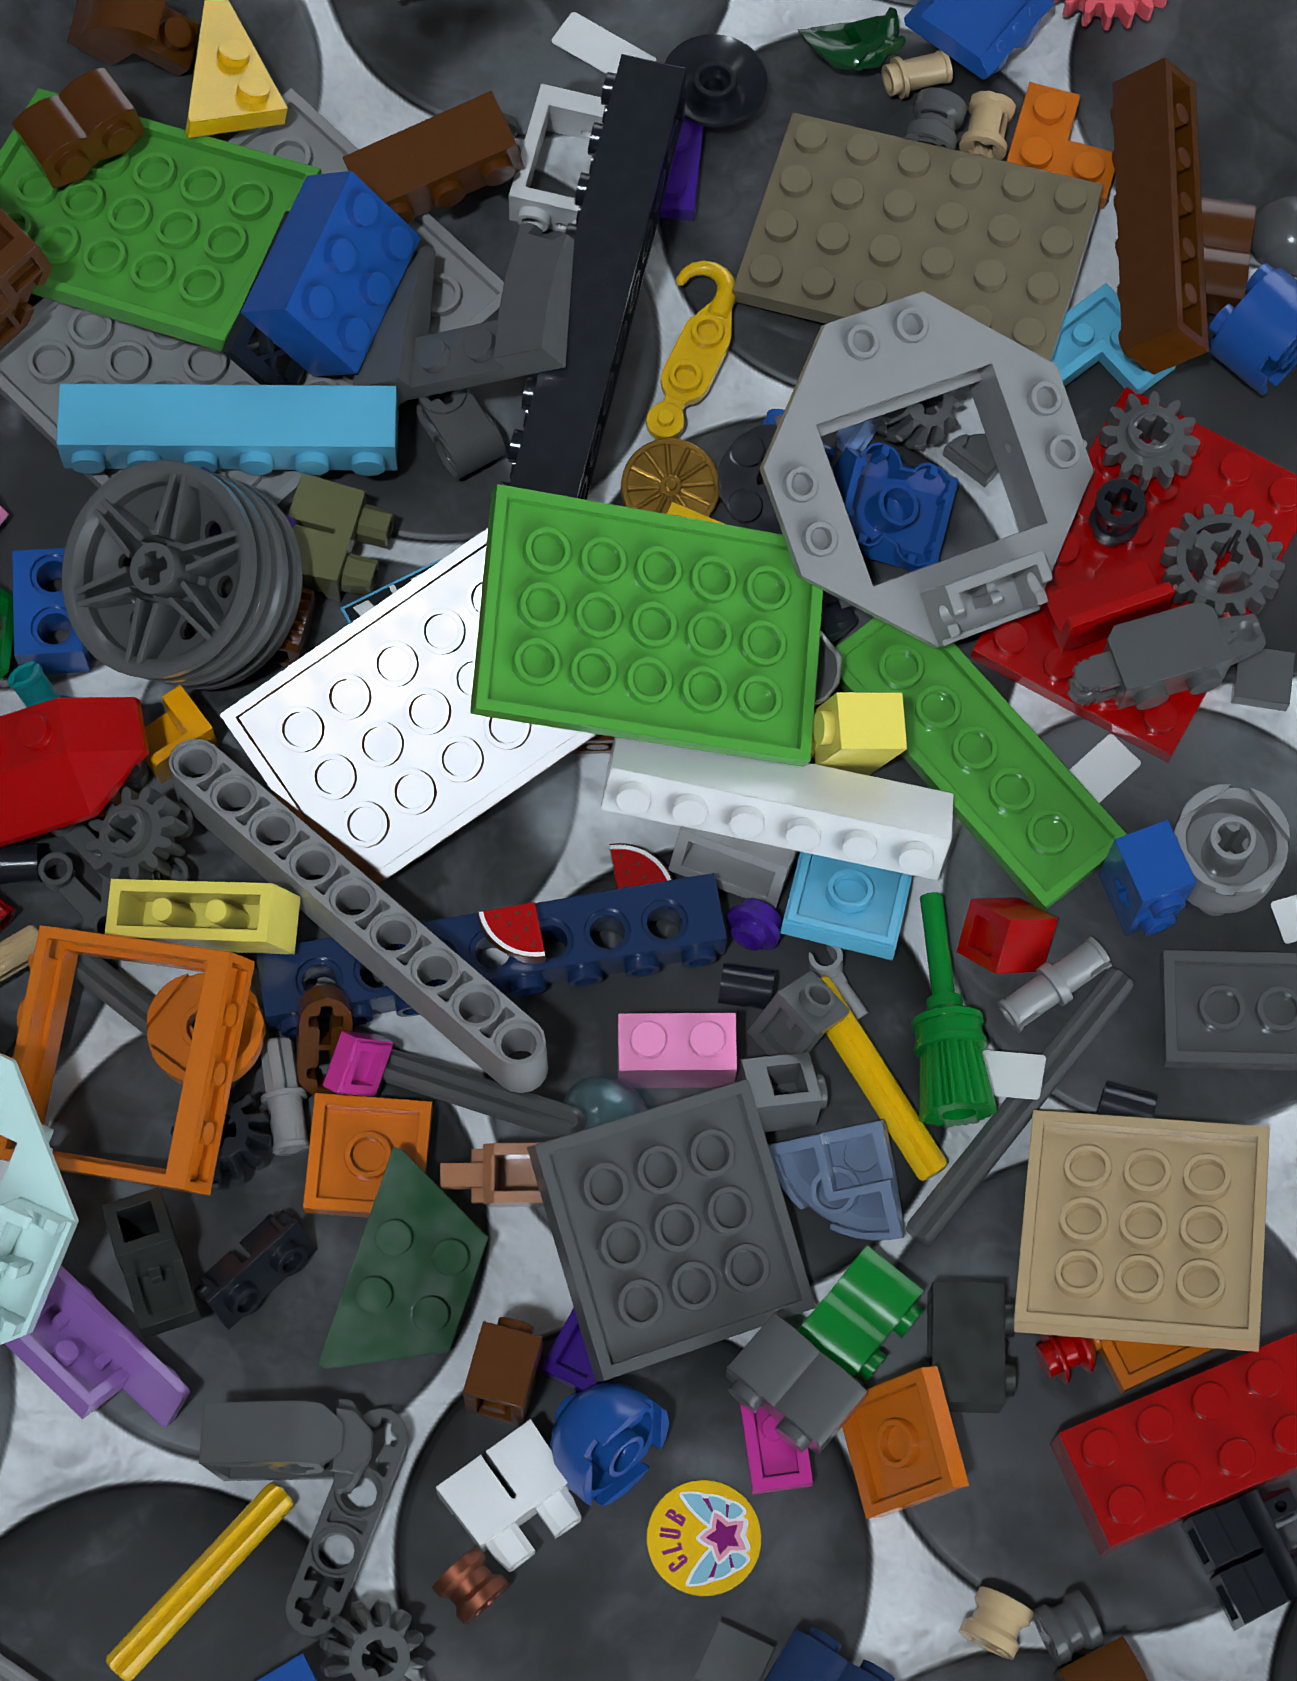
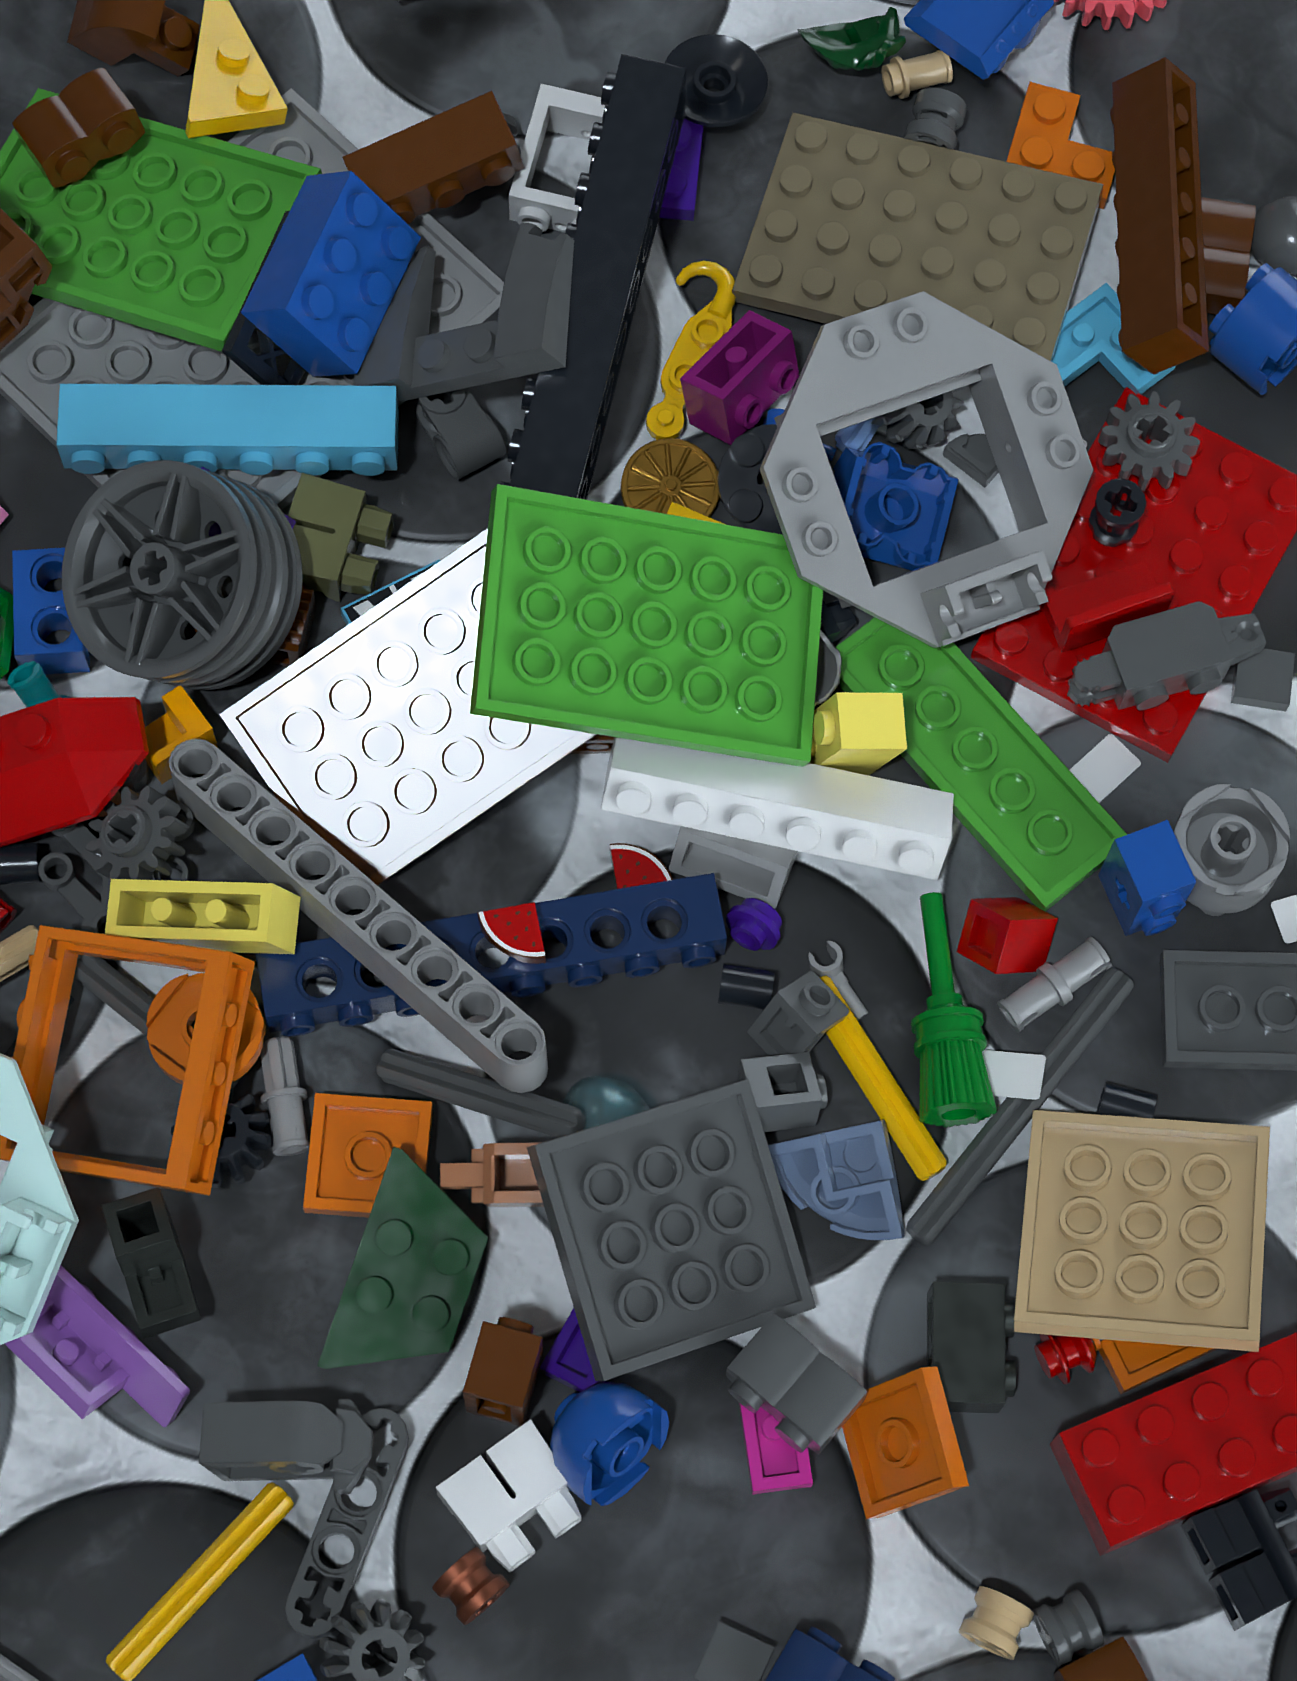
black hinge [193,1210,317,1330] -> none
reddish brown beam [296,984,353,1095] -> none
dark pink tile [323,1031,393,1097] -> none
white sticker [552,12,656,74] -> none
bright pink brick [617,1013,737,1088] -> none
sticker [647,1480,761,1596] -> none
medium azure tile [780,852,912,961] -> none
green brick [798,1245,924,1385] -> none
tan bush [959,91,1016,160] -> none
dark grey gear [1159,503,1285,618] -> none
none -> magenta brick [680,310,799,445]

